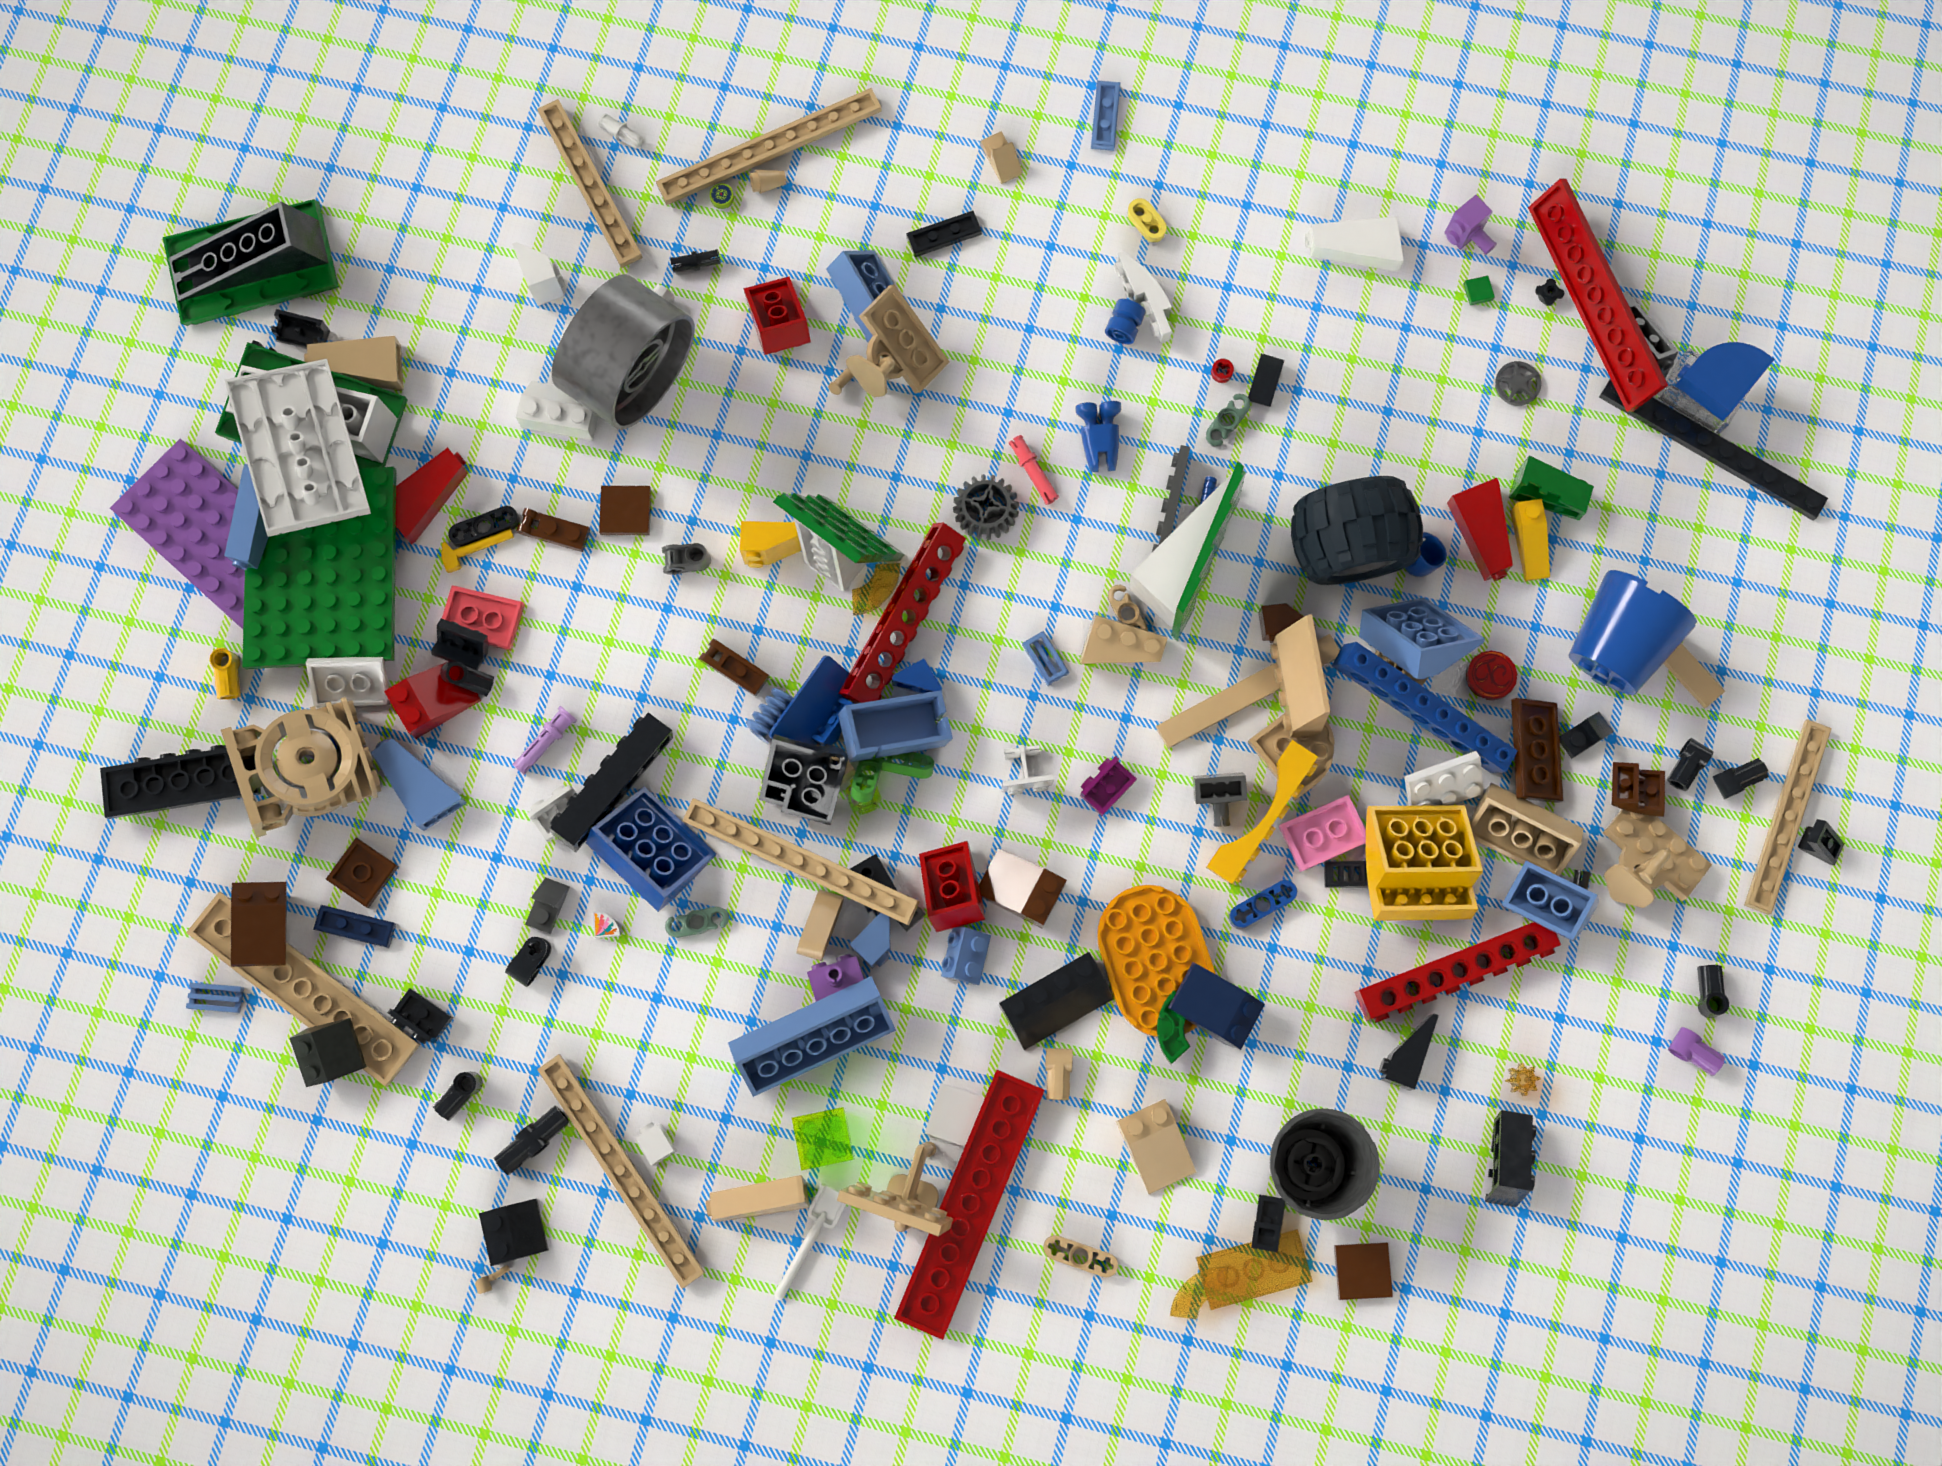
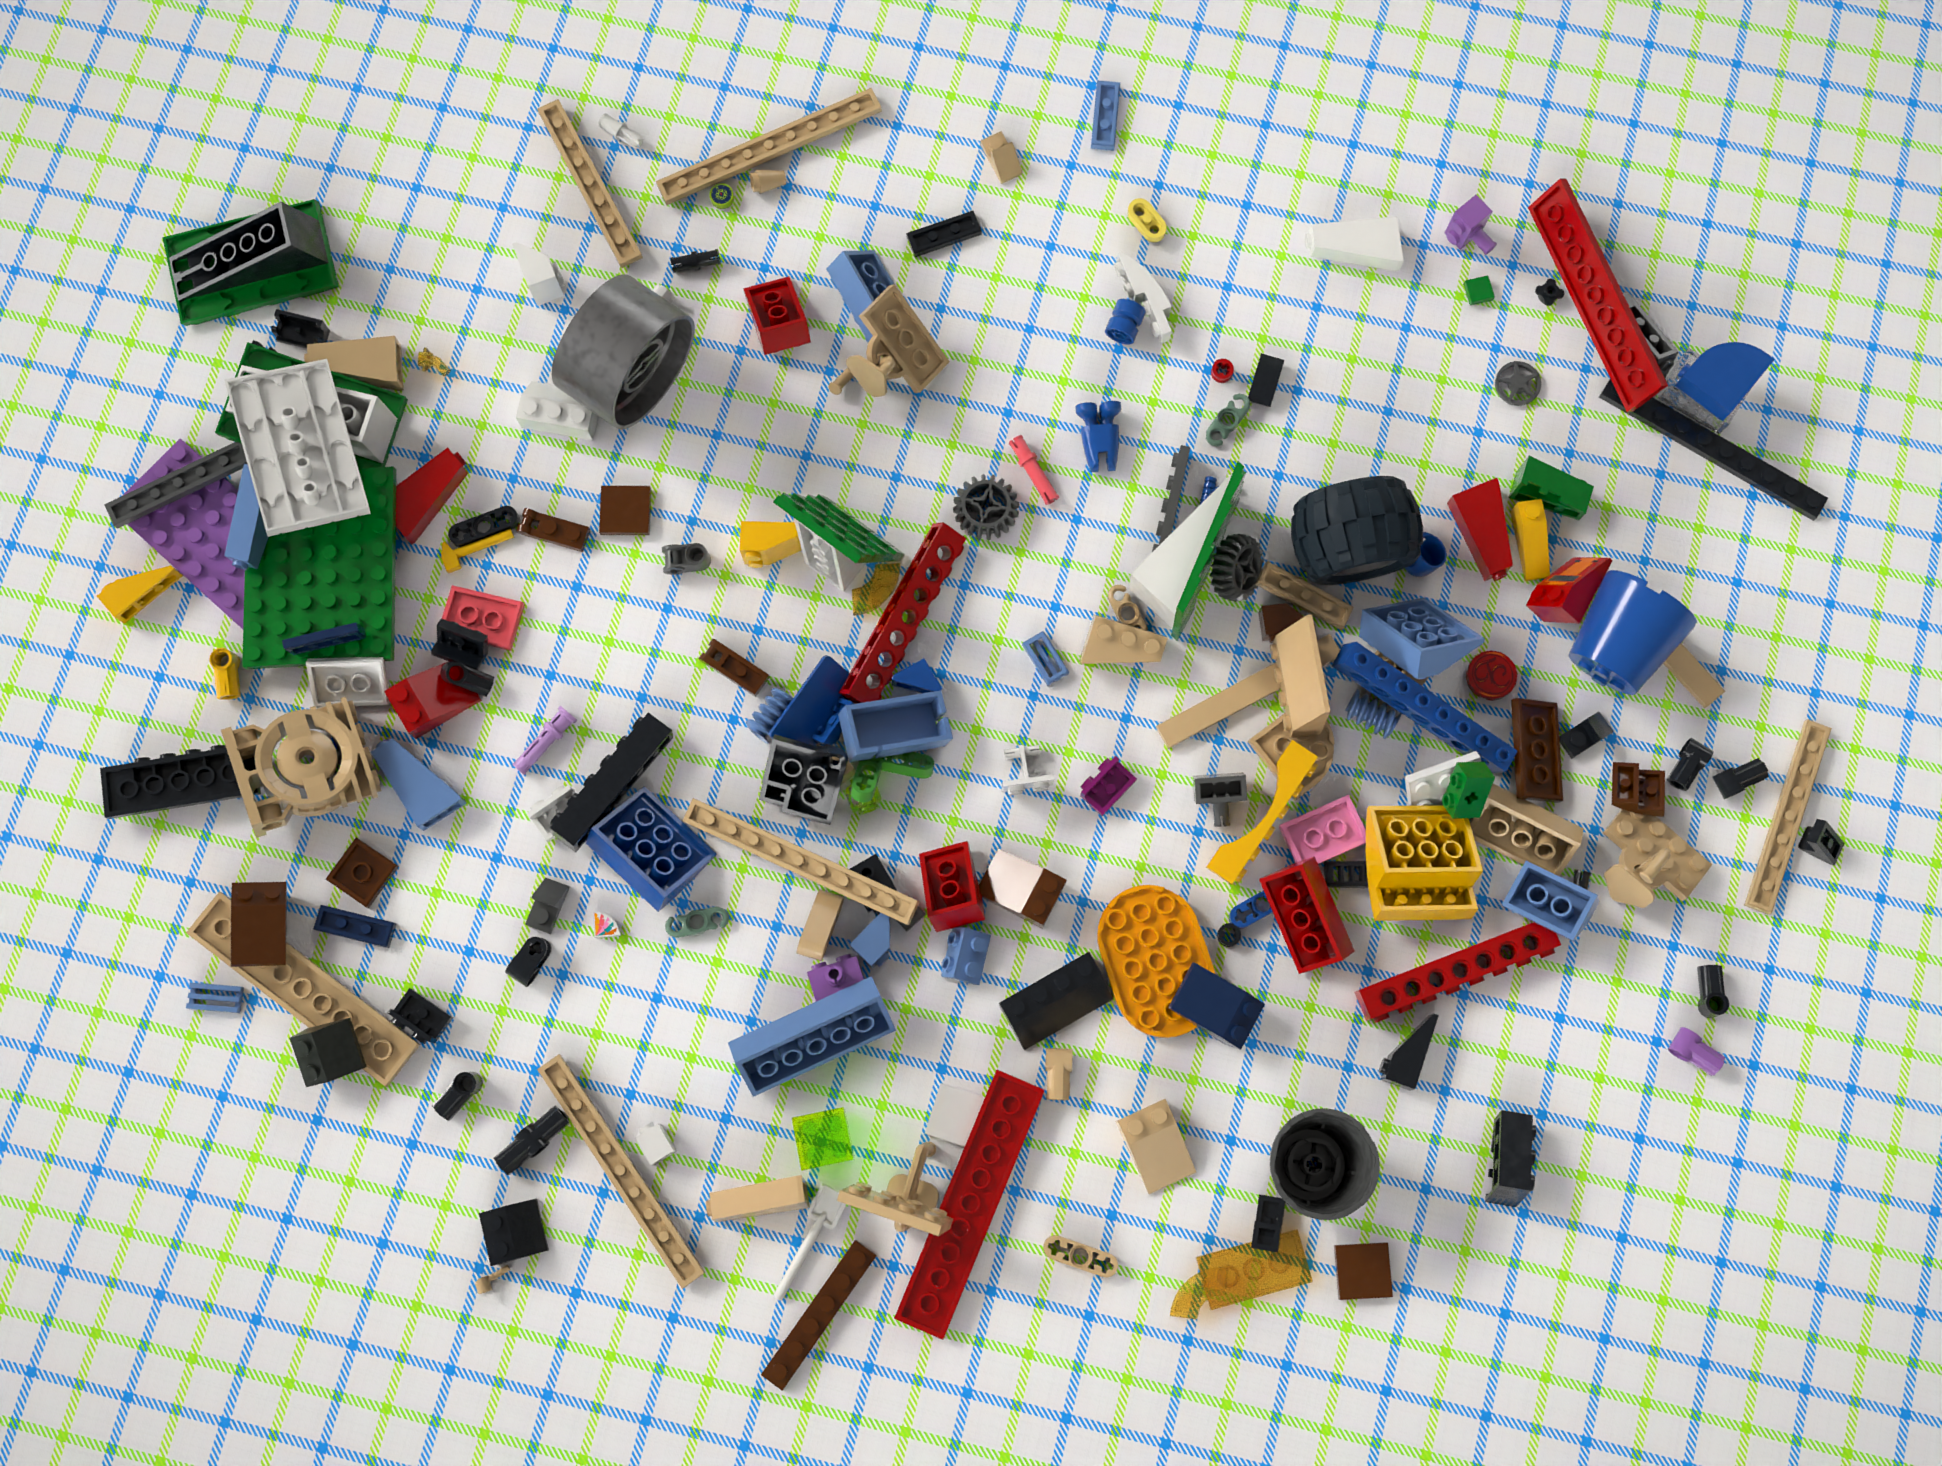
green tile [1157,991,1191,1065] -> none
clear yellow gear [1505,1063,1540,1096] -> none
none -> yellow slope [97,565,183,624]
none -> dark grey plate [104,442,247,529]
none -> dark blue tile [282,622,366,655]
none -> clear yellow plate [418,347,451,376]
none -> reddish brown plate [761,1240,877,1391]
none -> dark grey gear [1210,534,1264,602]
none -> black bush [1217,923,1241,947]
none -> tan tile [1255,561,1354,630]
none -> red slope [1259,856,1355,974]
none -> medium blue piece [1345,689,1402,739]
none -> green brick [1442,762,1495,819]
none -> red slope [1526,557,1613,624]

